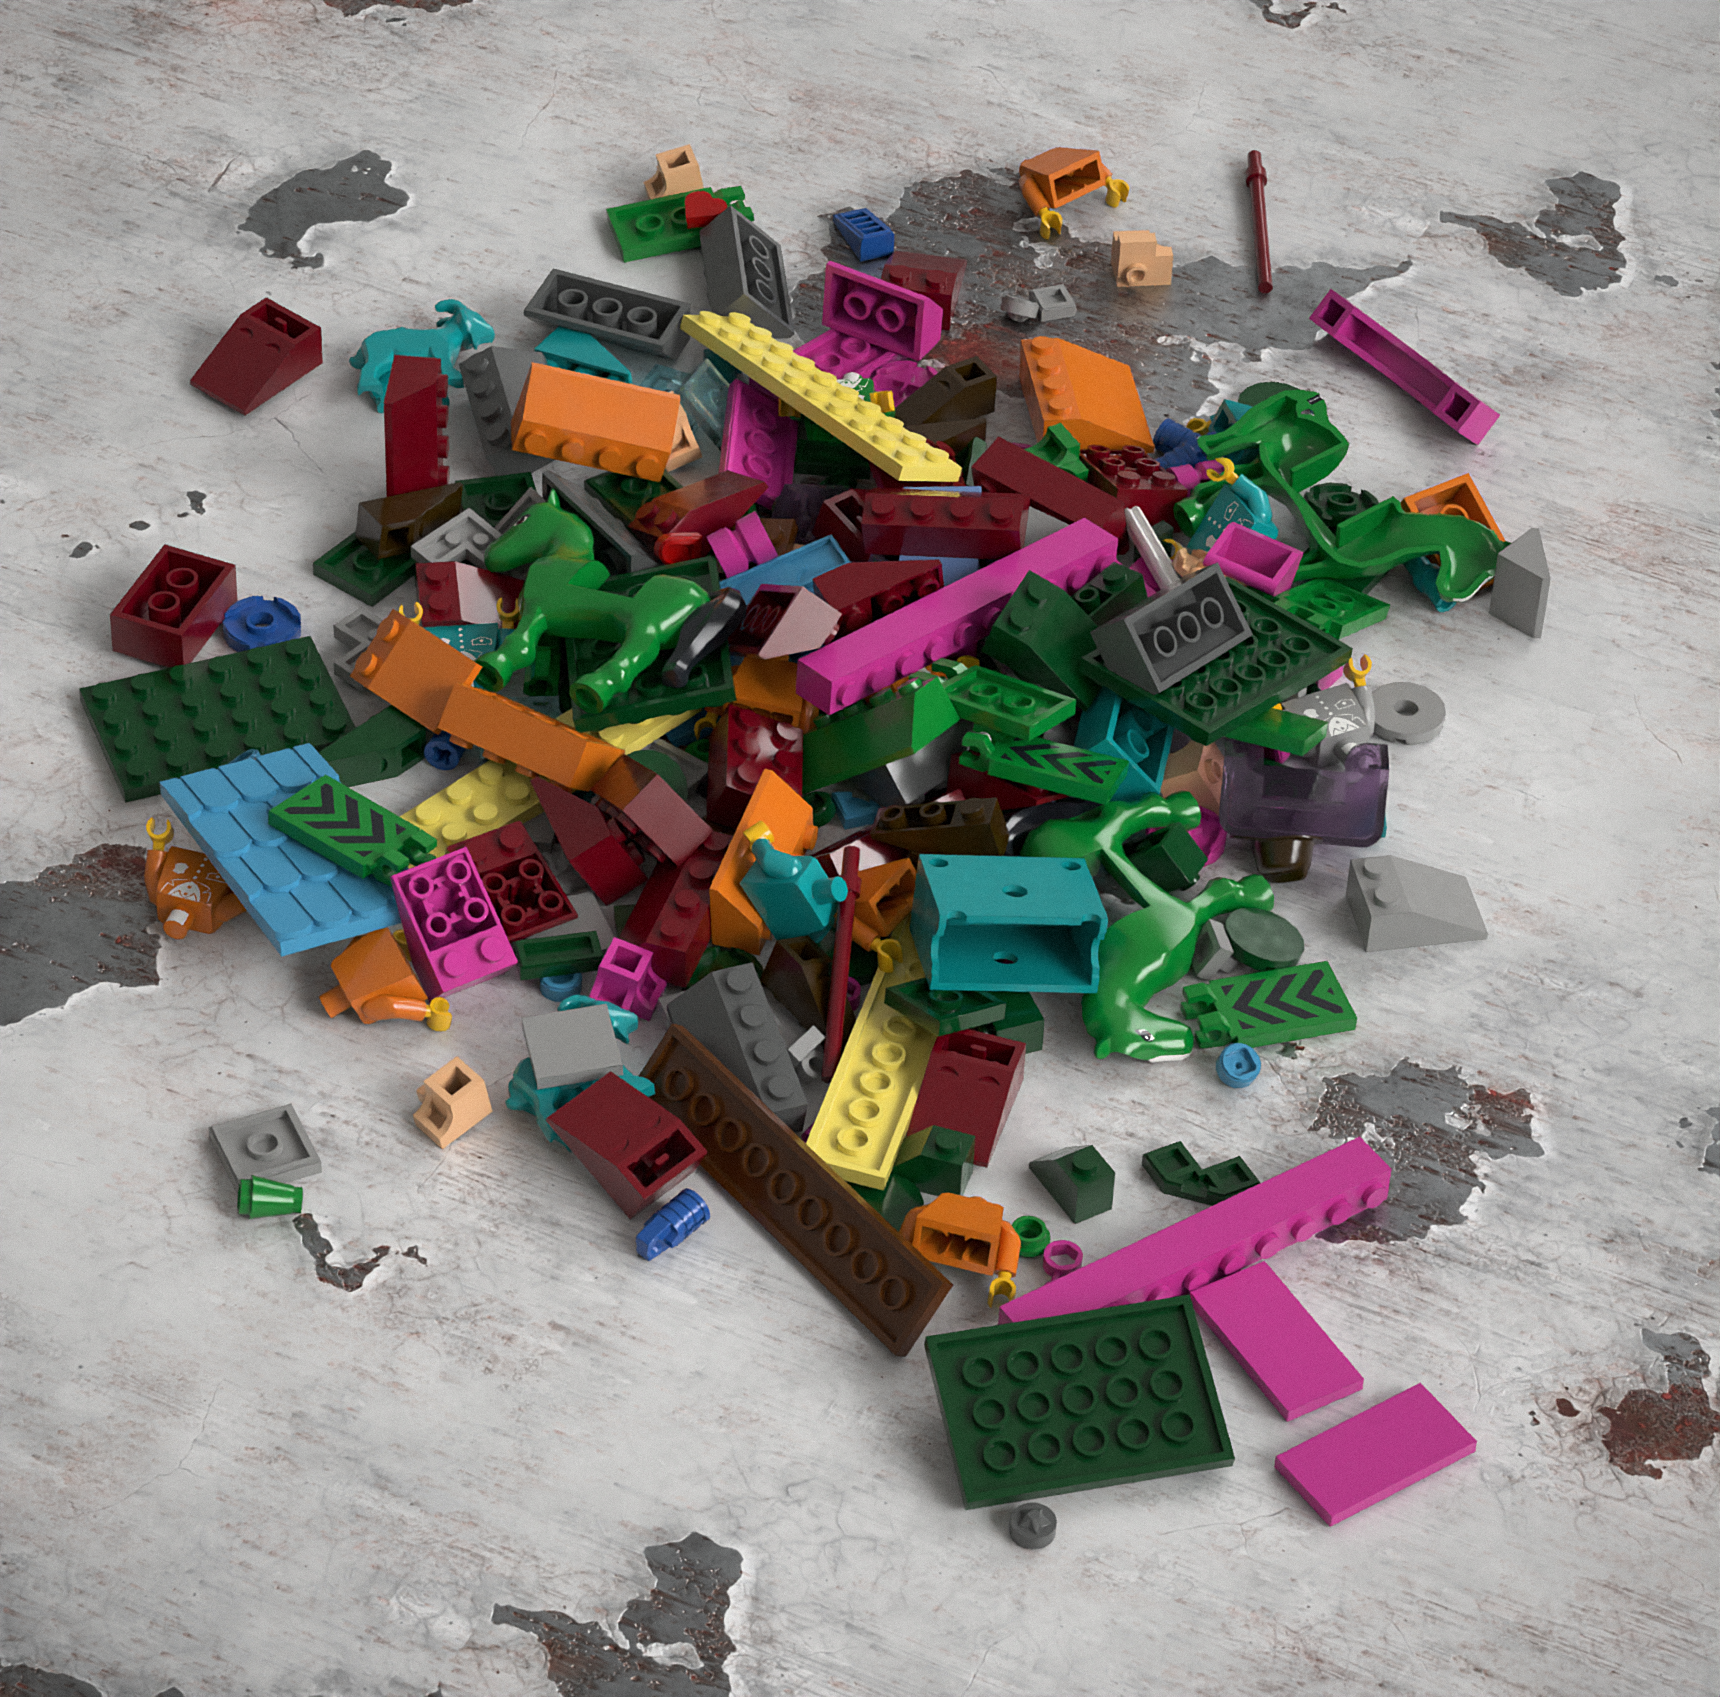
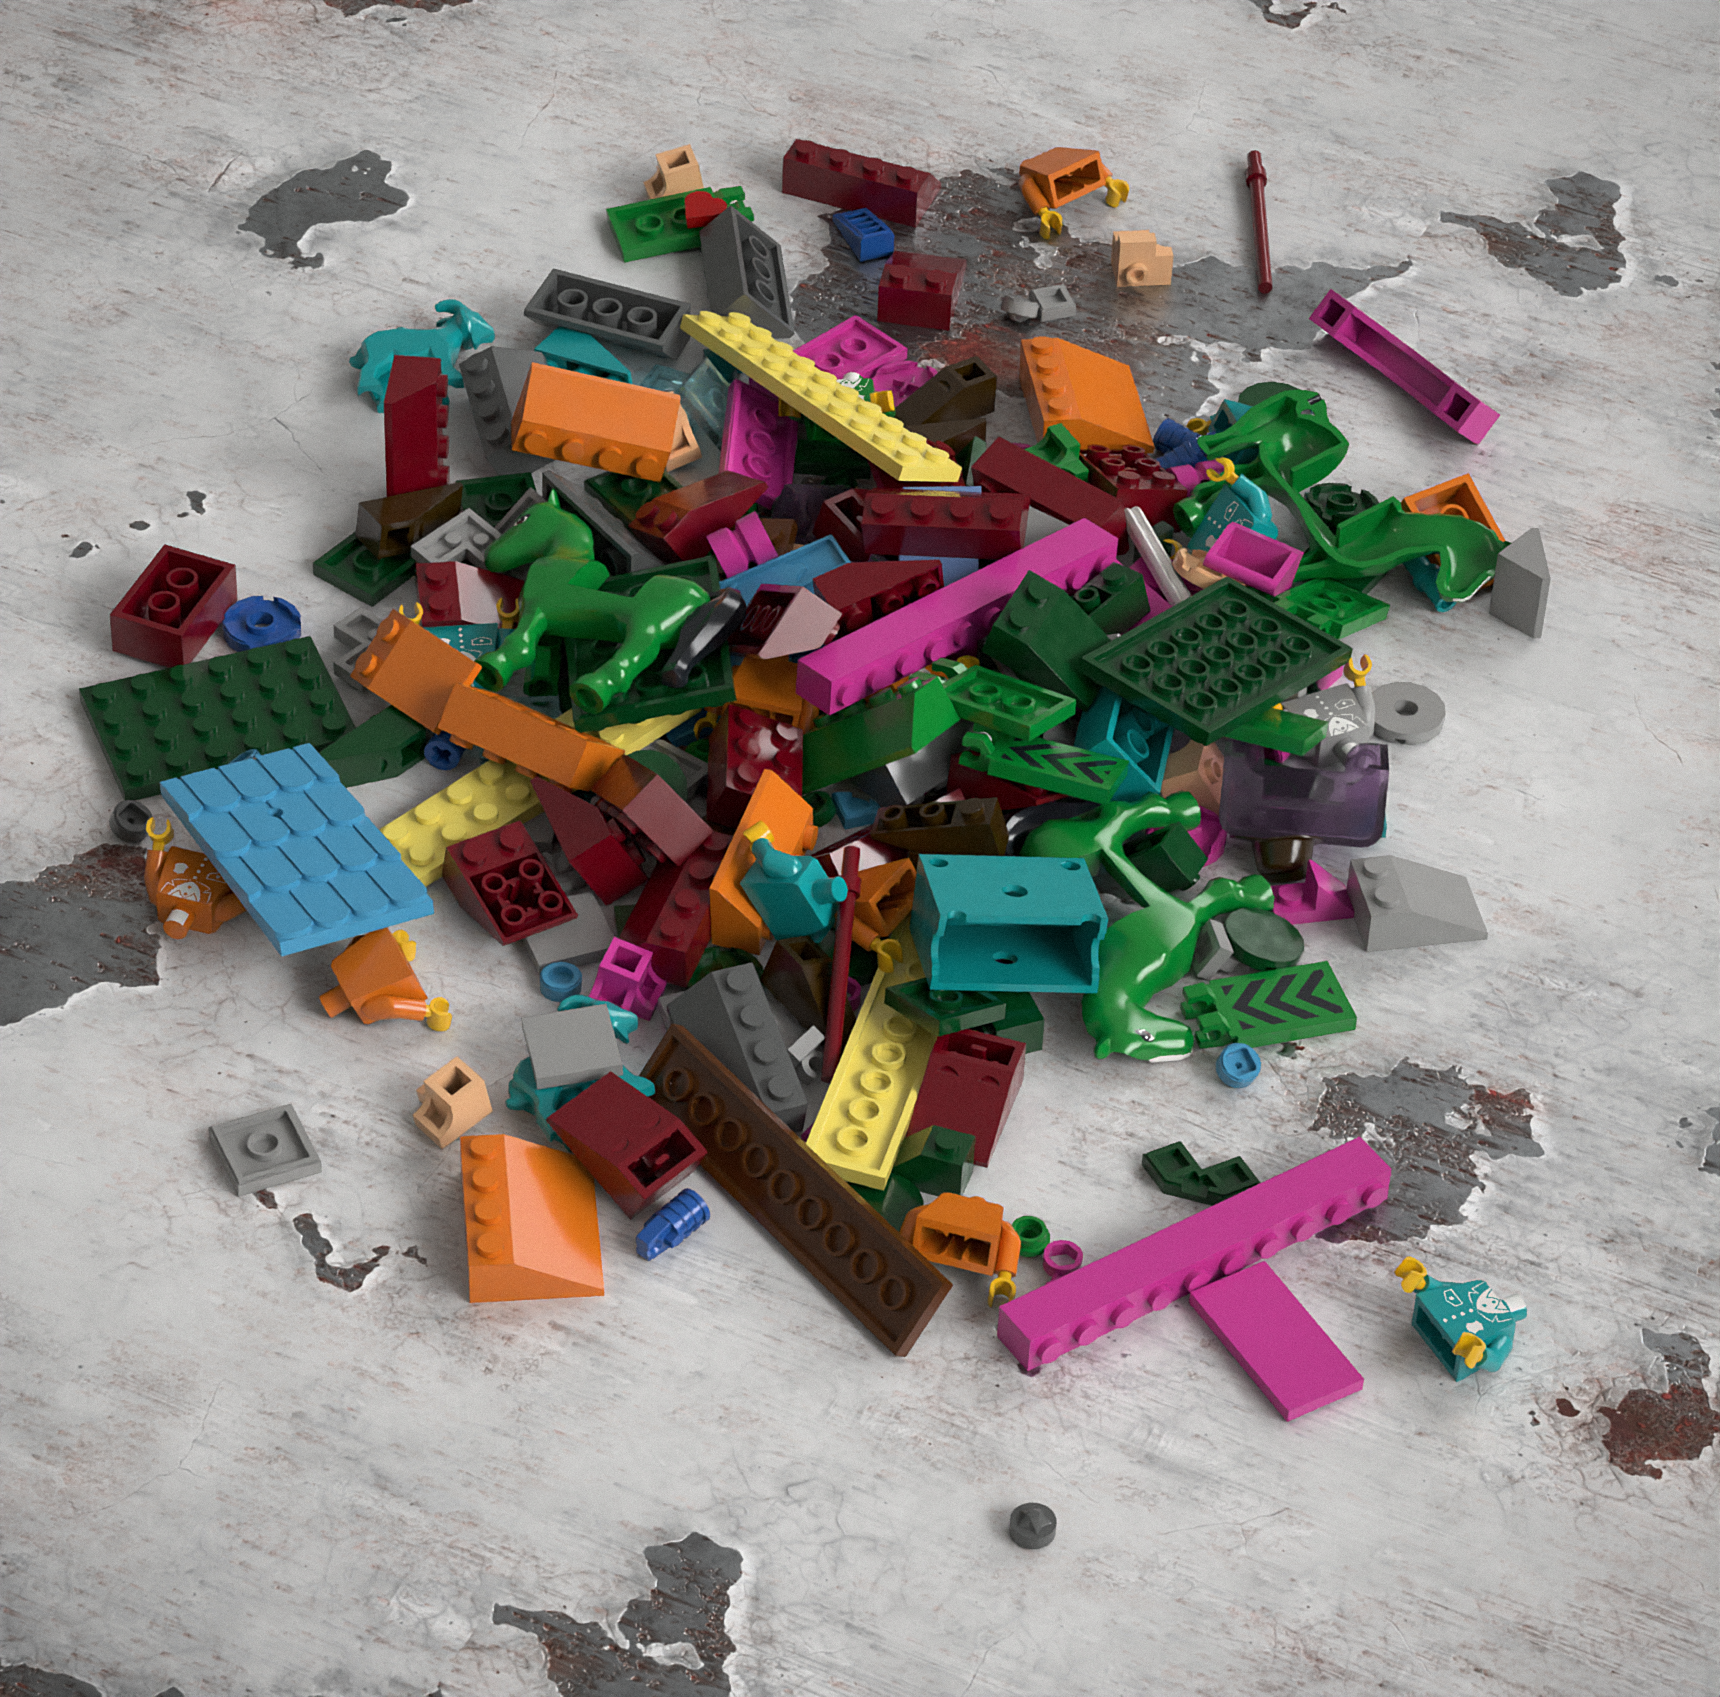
dark red slope [190,297,323,416] -> none
green cone [237,1175,303,1219] -> none
green tile [268,774,437,888] -> none
dark pink slope [390,847,518,1003] -> none
dark green tile [513,931,603,981] -> none
red tile [654,532,702,565] -> none
dark pink slope [822,261,943,361] -> none
dark green plate [924,1295,1235,1510] -> none
dark green slope [1029,1145,1115,1224] -> none
dark grey slope [1090,563,1253,695] -> none
dark pink tile [1274,1382,1477,1527] -> none
none -> dark grey tile [109,800,153,843]
none -> orange slope [460,1134,604,1303]
none -> dark red slope [782,139,941,228]
none -> dark pink slope [1270,859,1355,925]
none -> teal torso [1394,1257,1527,1382]

